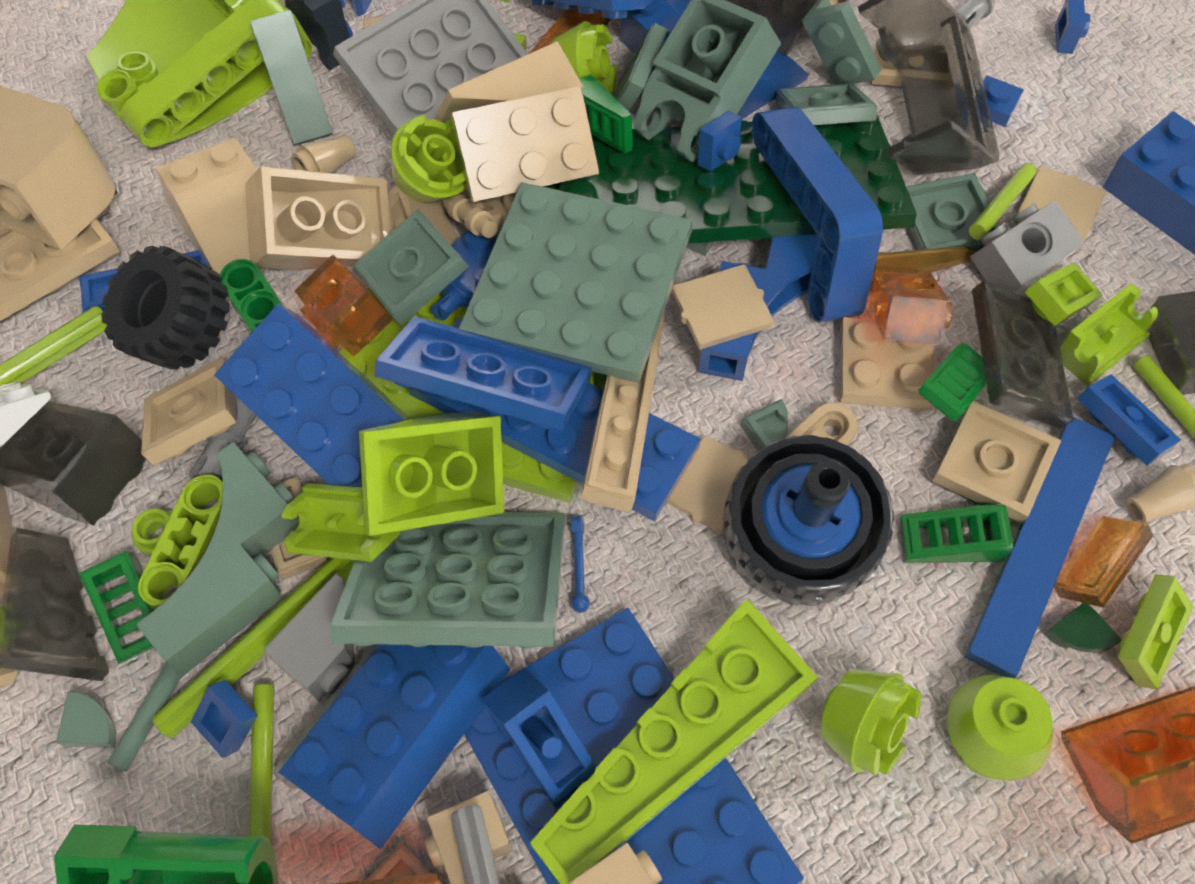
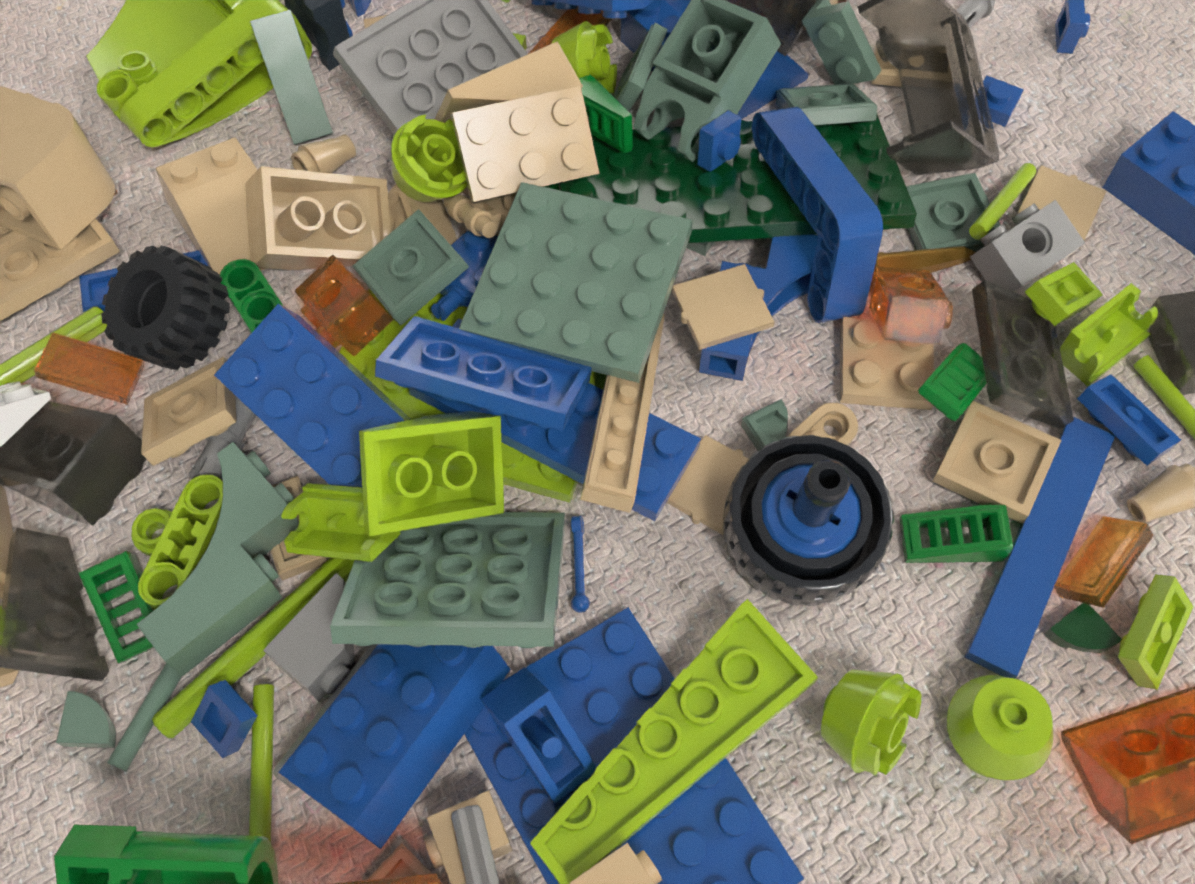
none -> clear orange tile [34,333,144,405]

